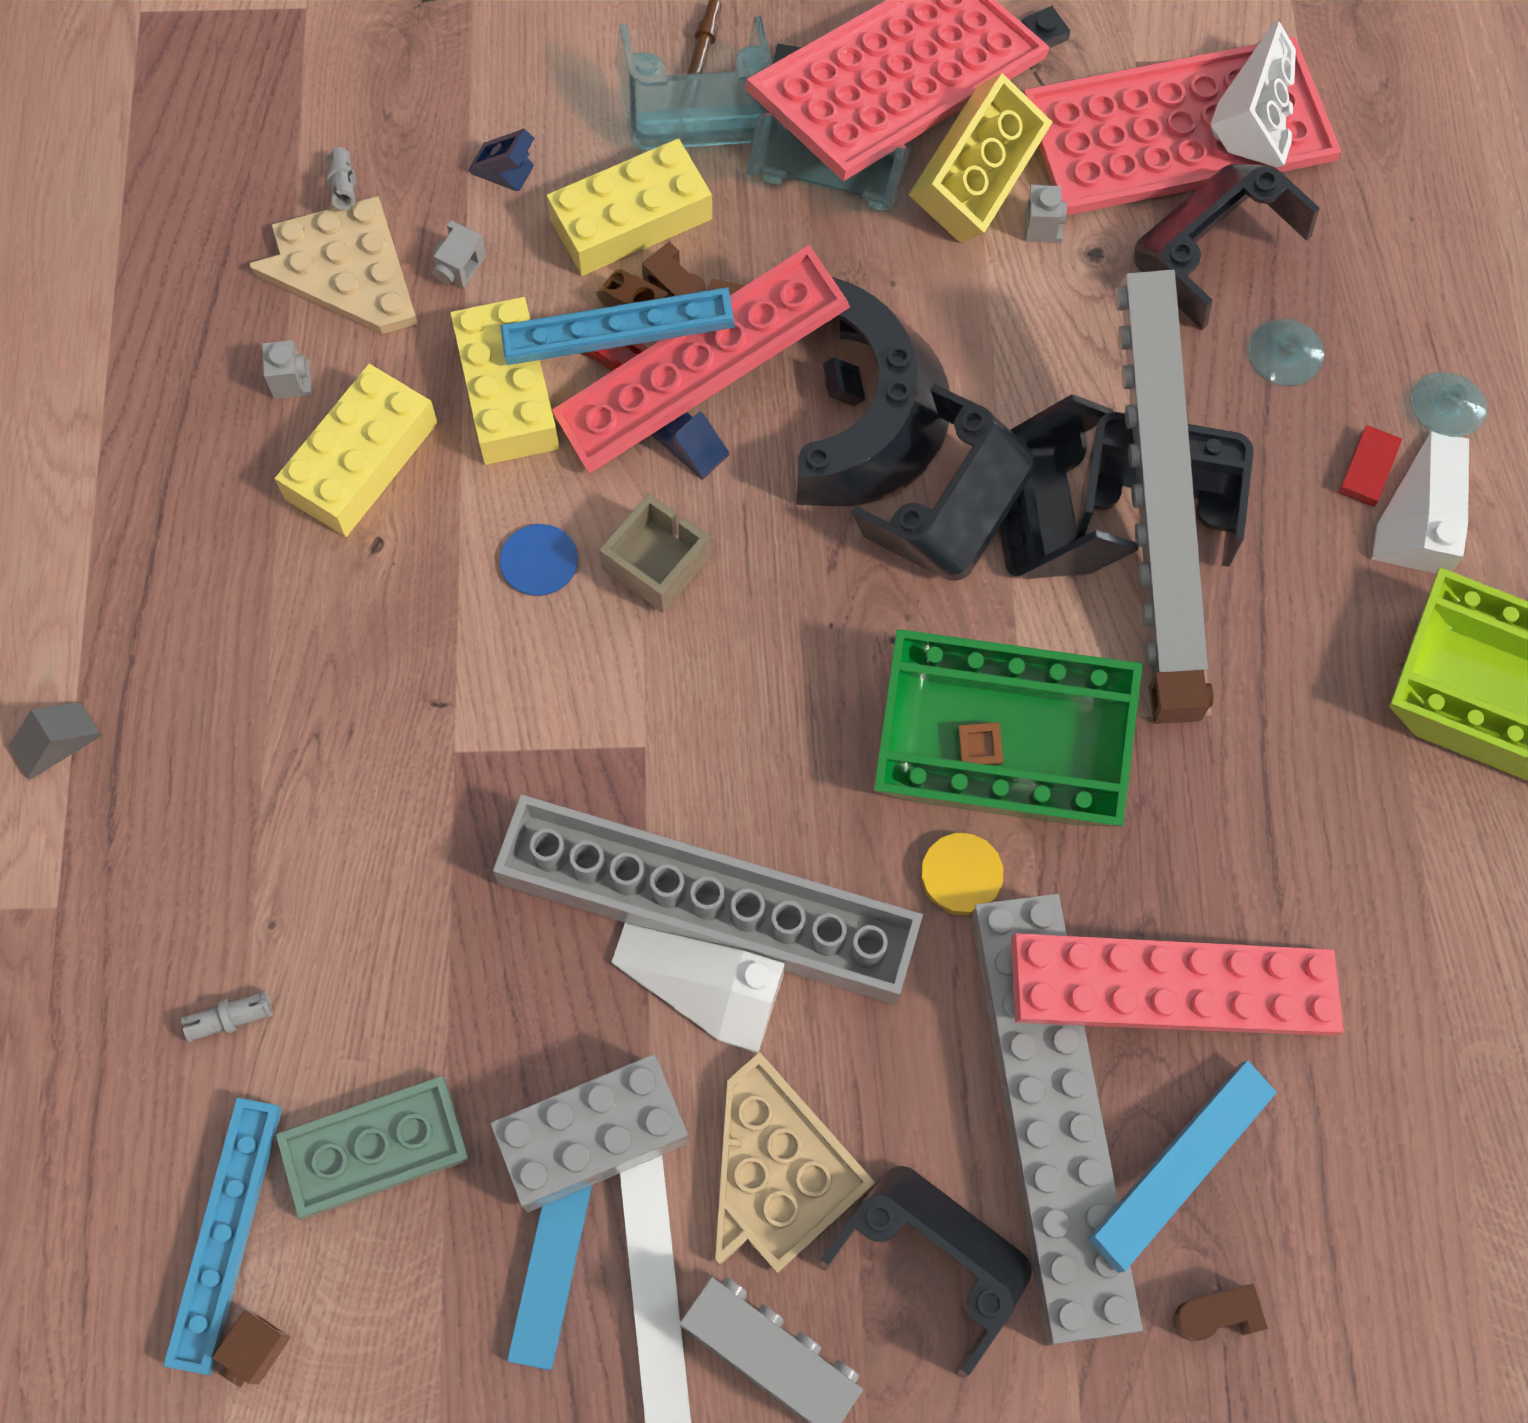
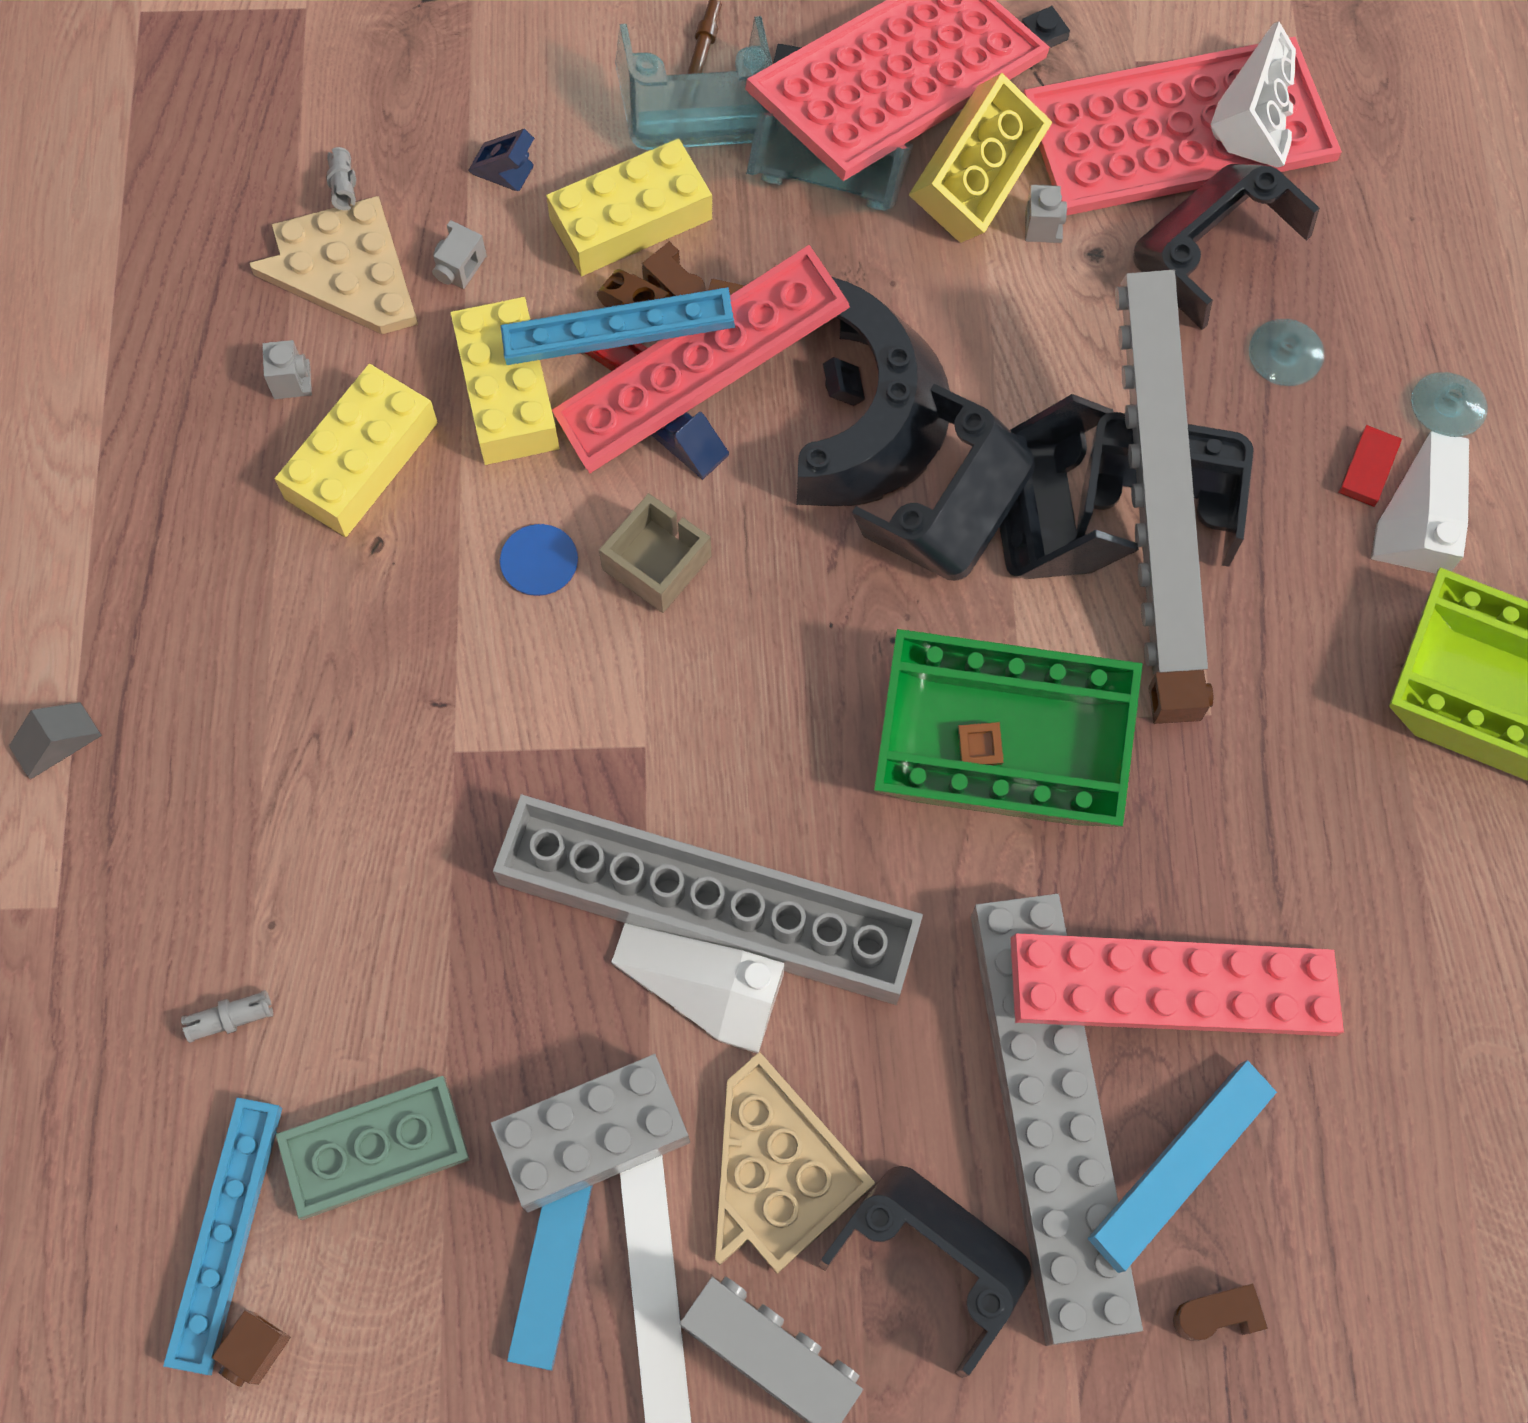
yellow tile [921,833,1004,916] -> none

